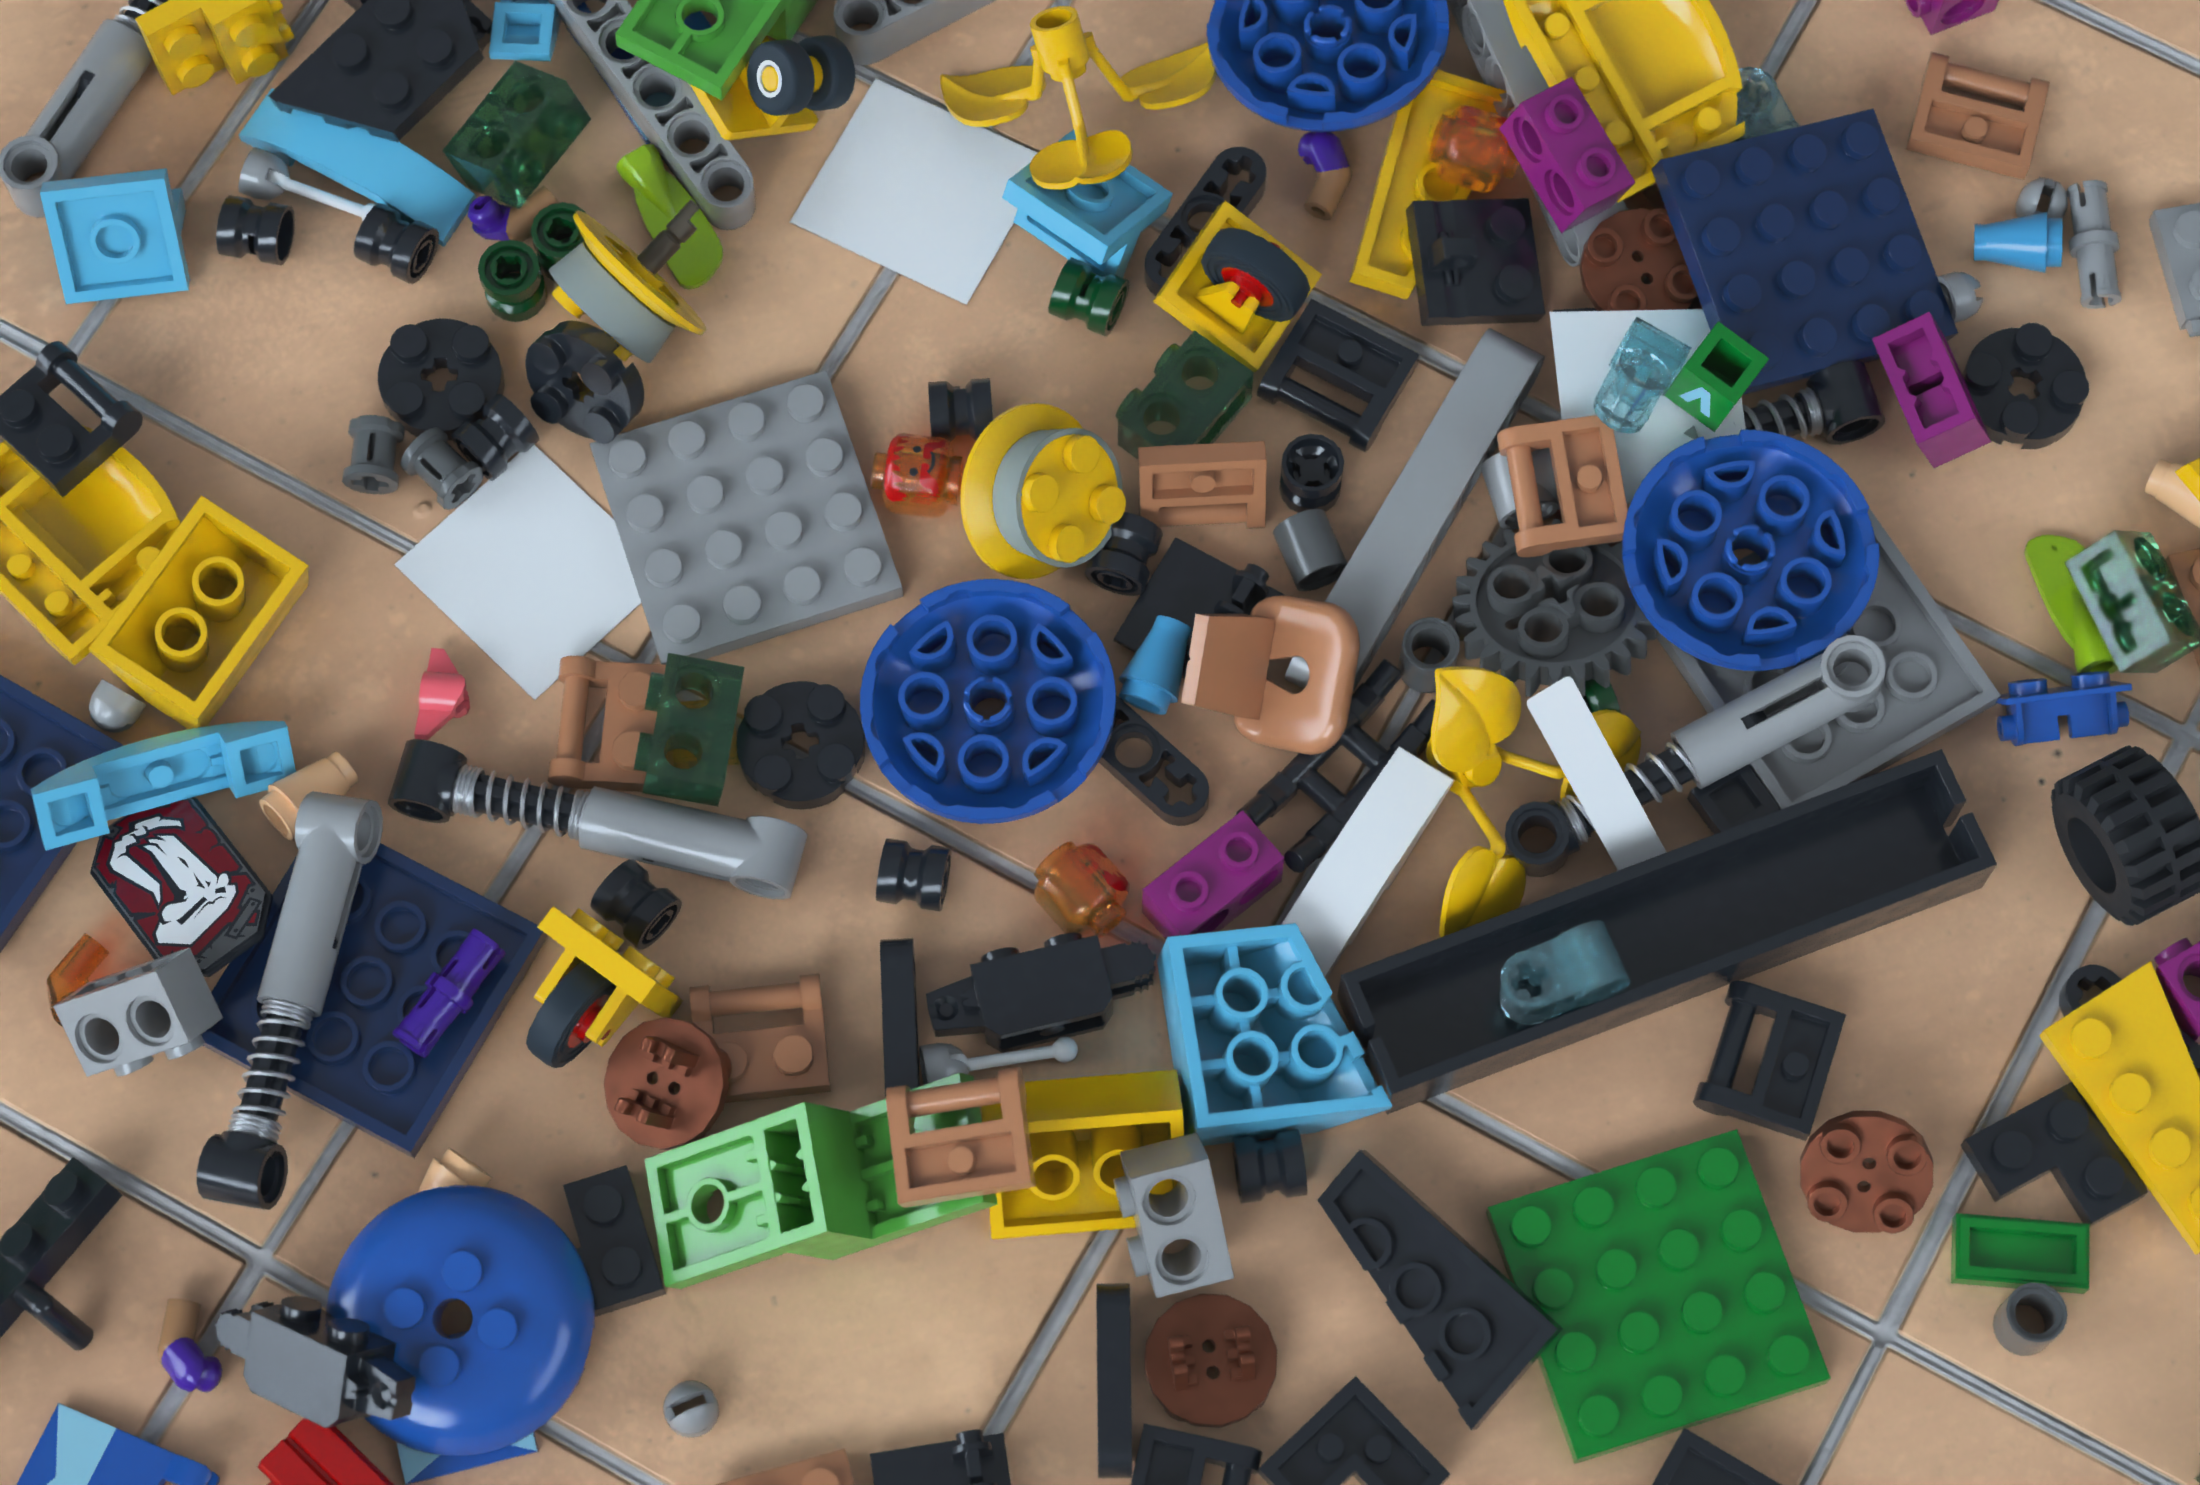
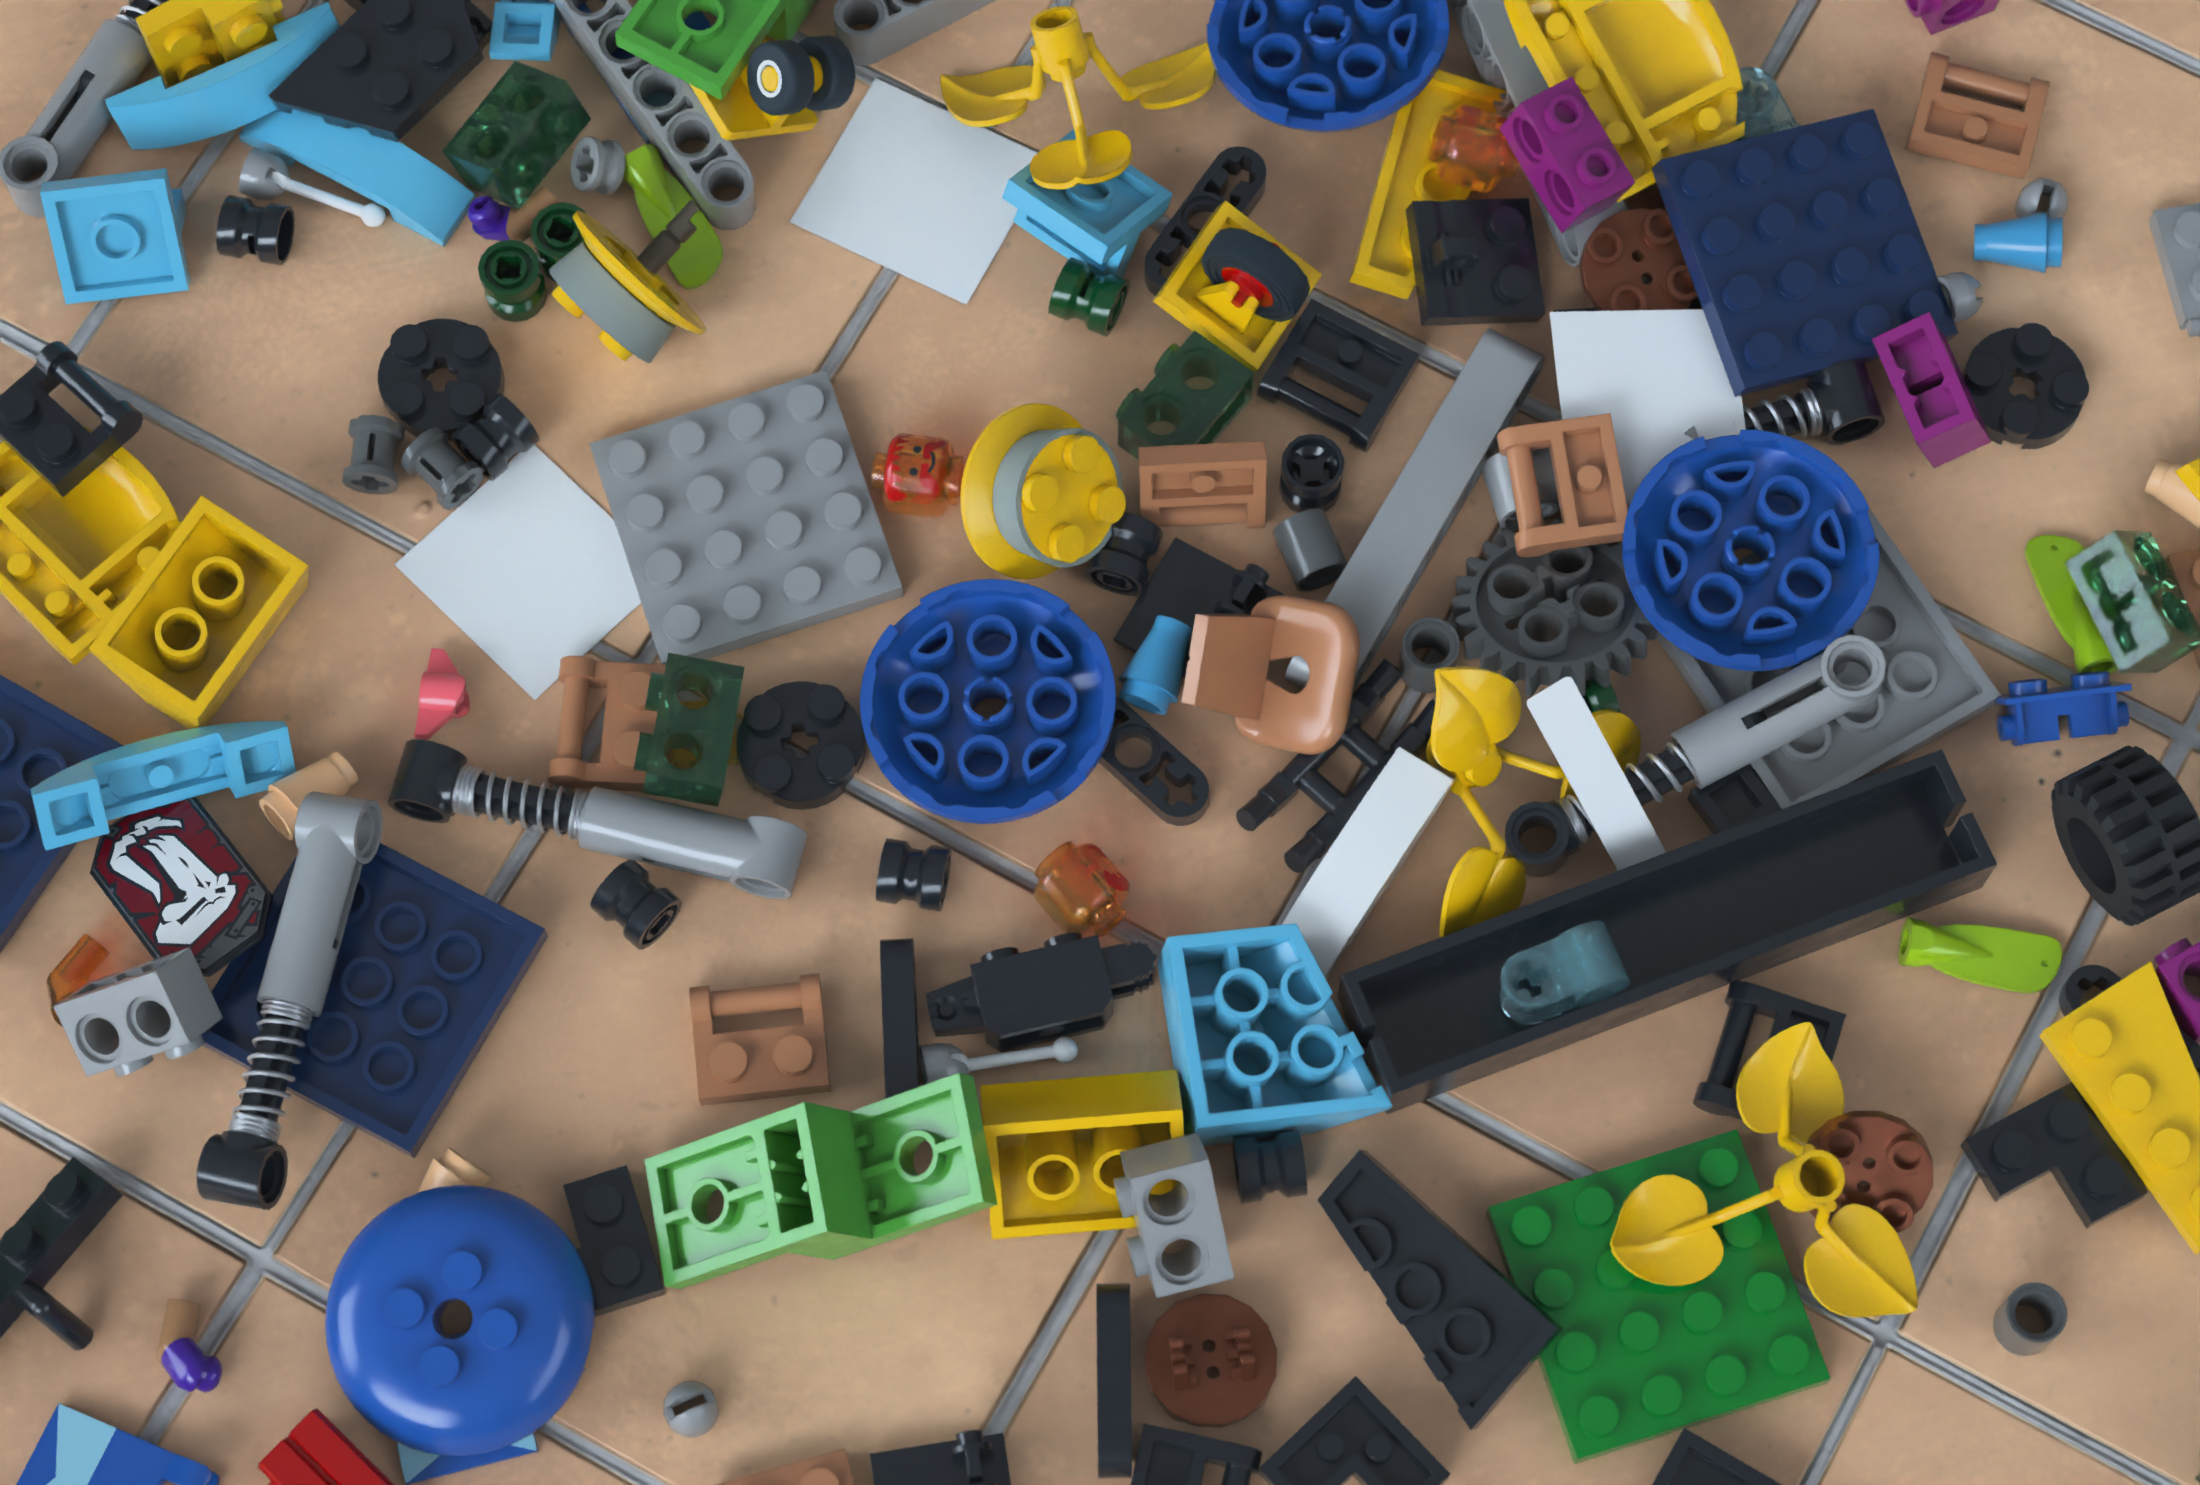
light grey hinge [88,679,146,733] -> none
hinge [214,1296,416,1428] -> none
black wheel [354,203,439,284] -> none
dark purple pin [392,928,506,1058] -> none
black plate [525,320,644,444] -> none
yellow plate [526,906,684,1068] -> none
copper plate [604,1017,732,1150] -> none
nougat plate [886,1066,1036,1208] -> none
black wheel [928,378,993,442] -> none
magenta brick [1142,810,1285,939] -> none
arm [1298,131,1352,220] -> none
clear light blue piece [1593,316,1692,434] -> none
green brick [1664,321,1769,432] -> none
green tile [1951,1213,2090,1294] -> none
light grey pin [2067,180,2122,309] -> none
none -> medium azure slope [105,2,340,150]
none -> light grey bush [571,136,625,195]
none -> yellow plant [1610,1022,1918,1318]
none -> lime piece [1898,918,2062,994]

